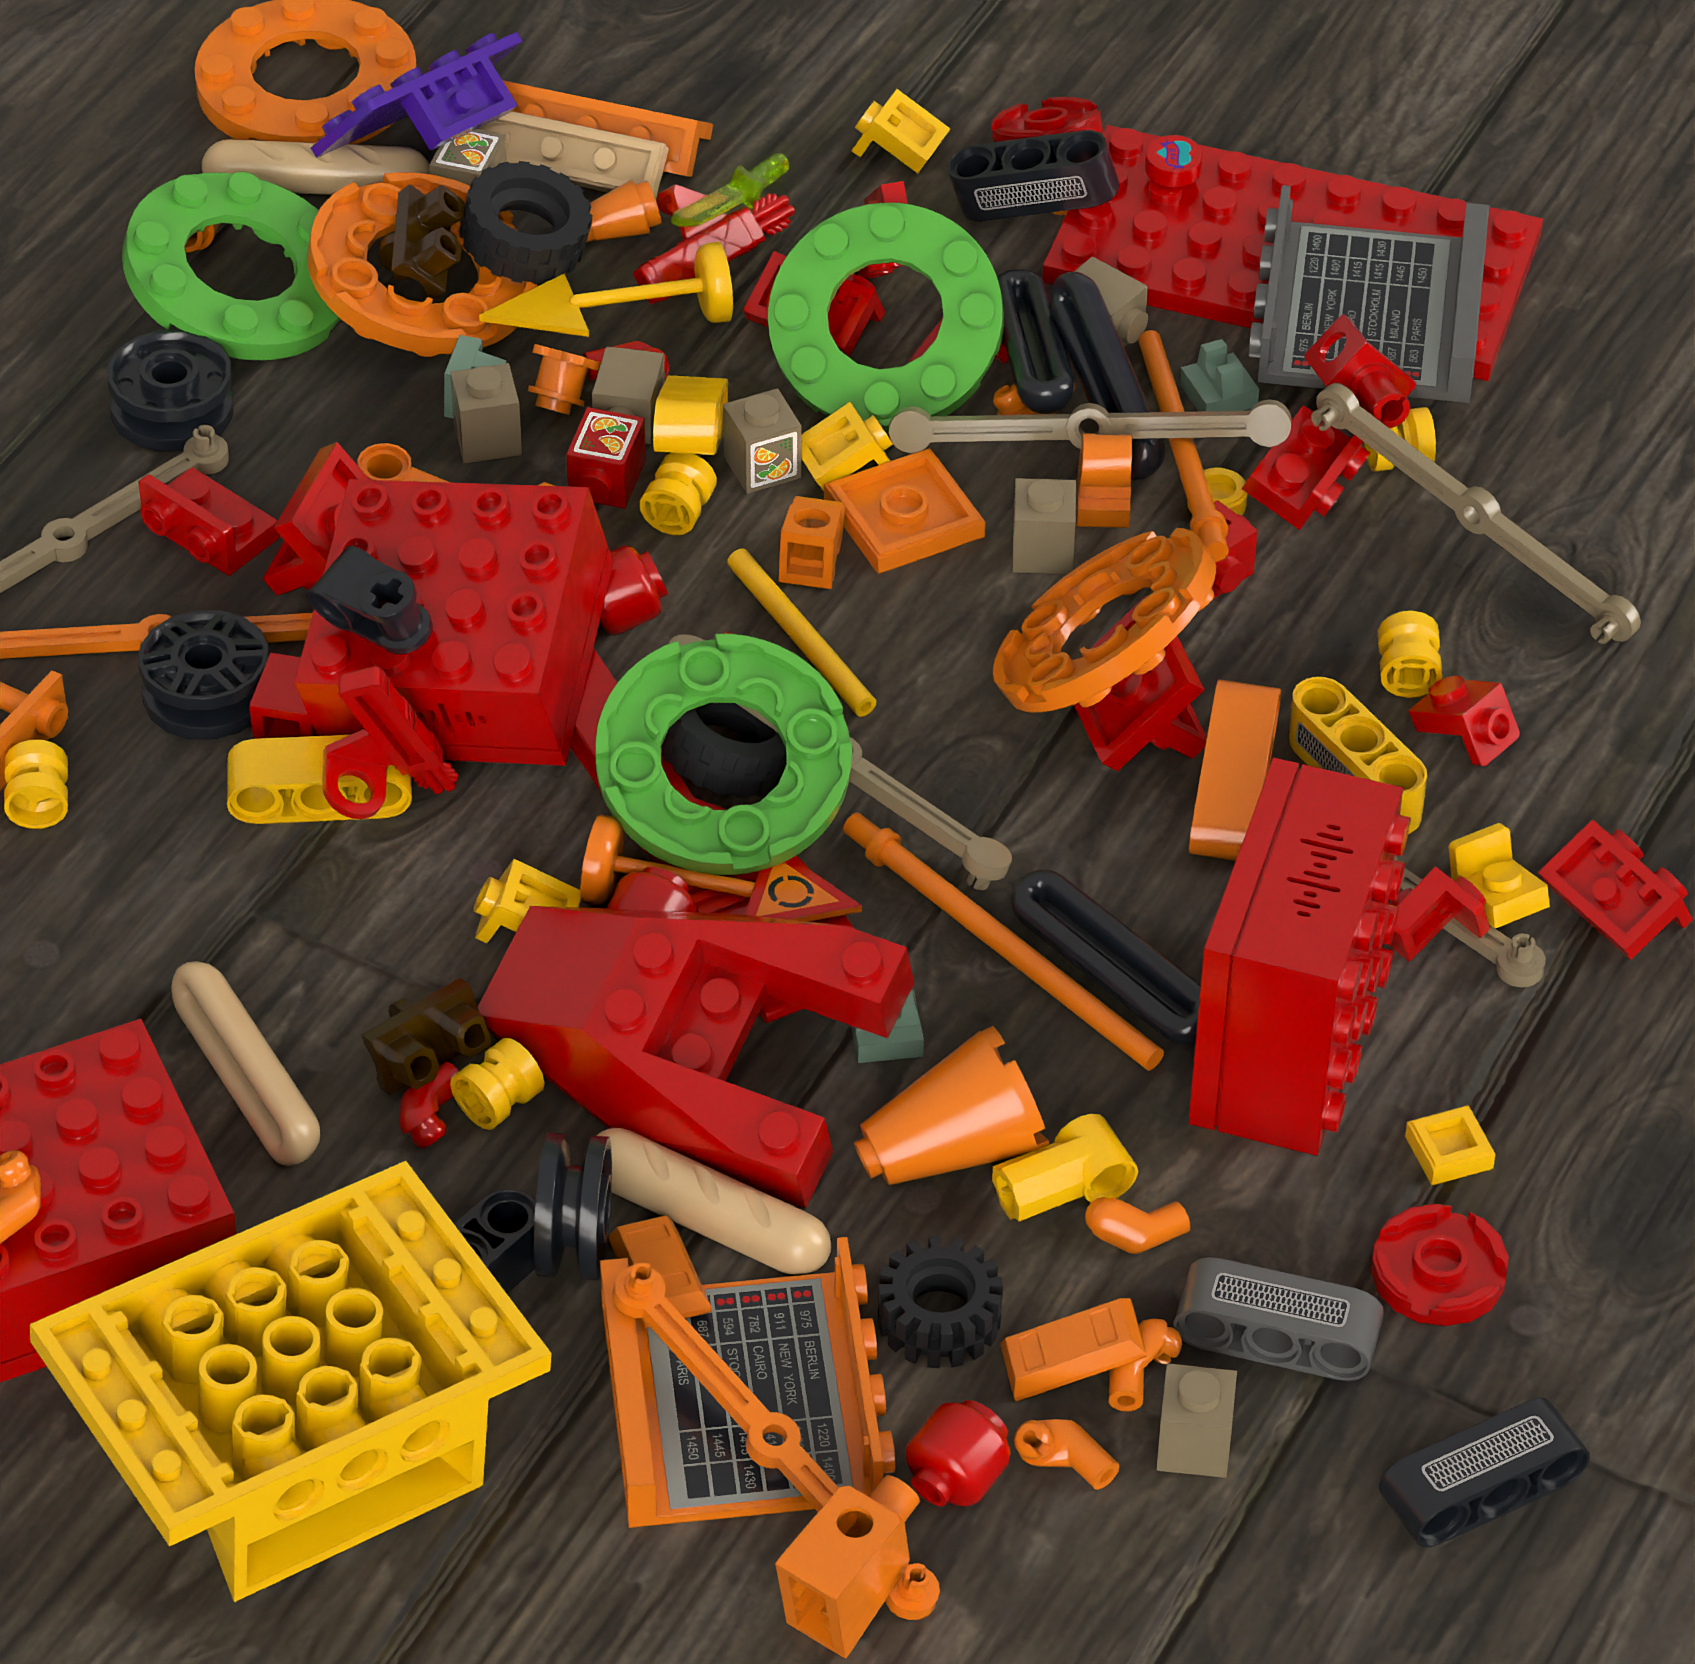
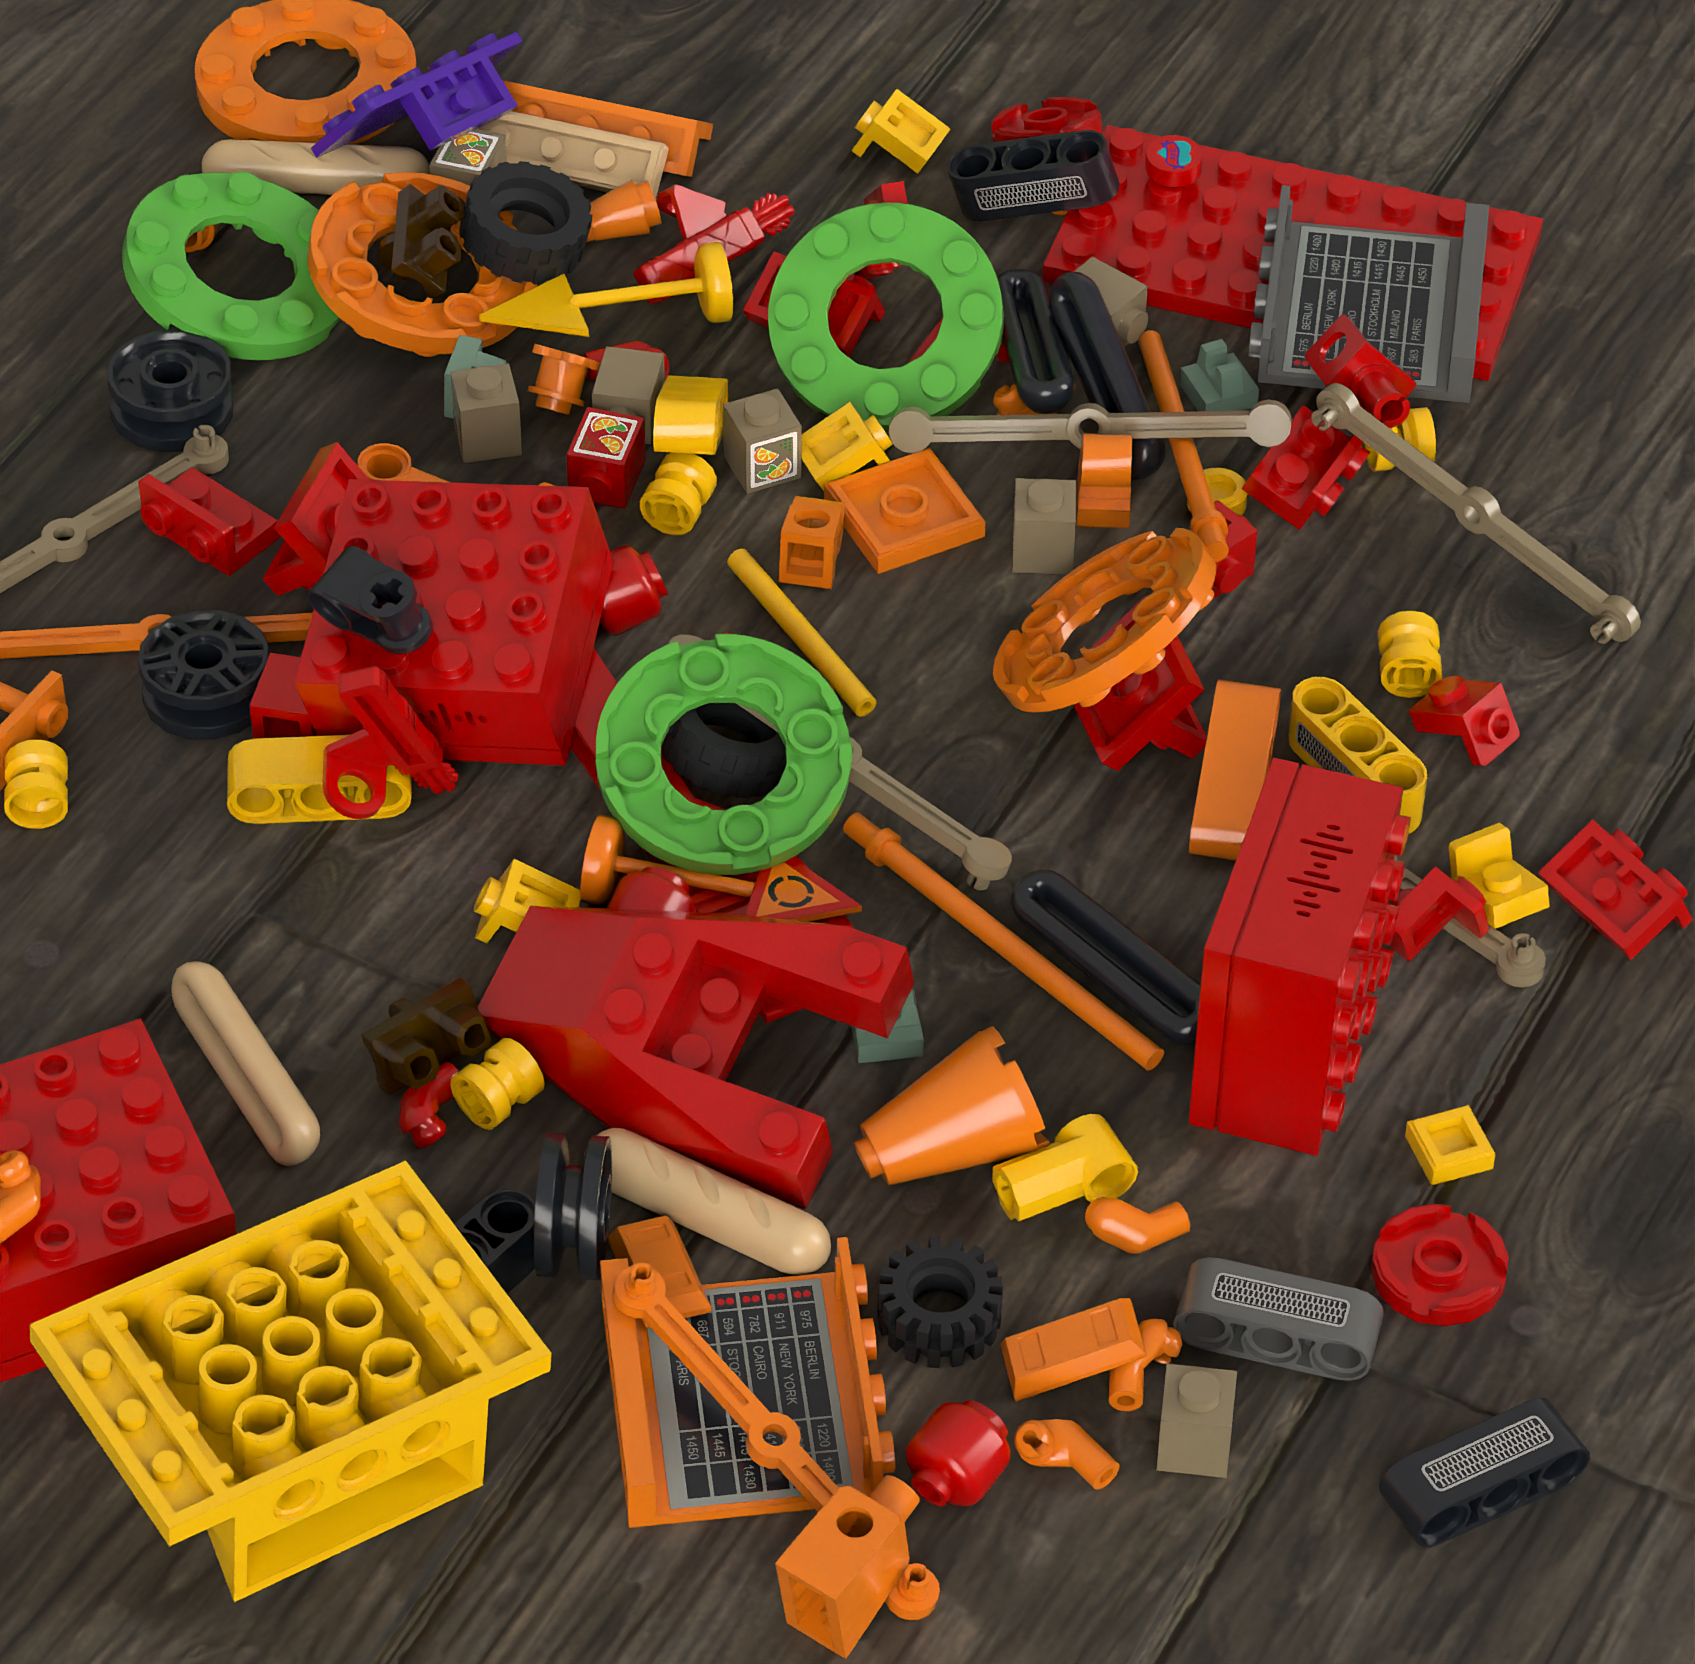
clear neon green sword [671,153,789,227] -> none

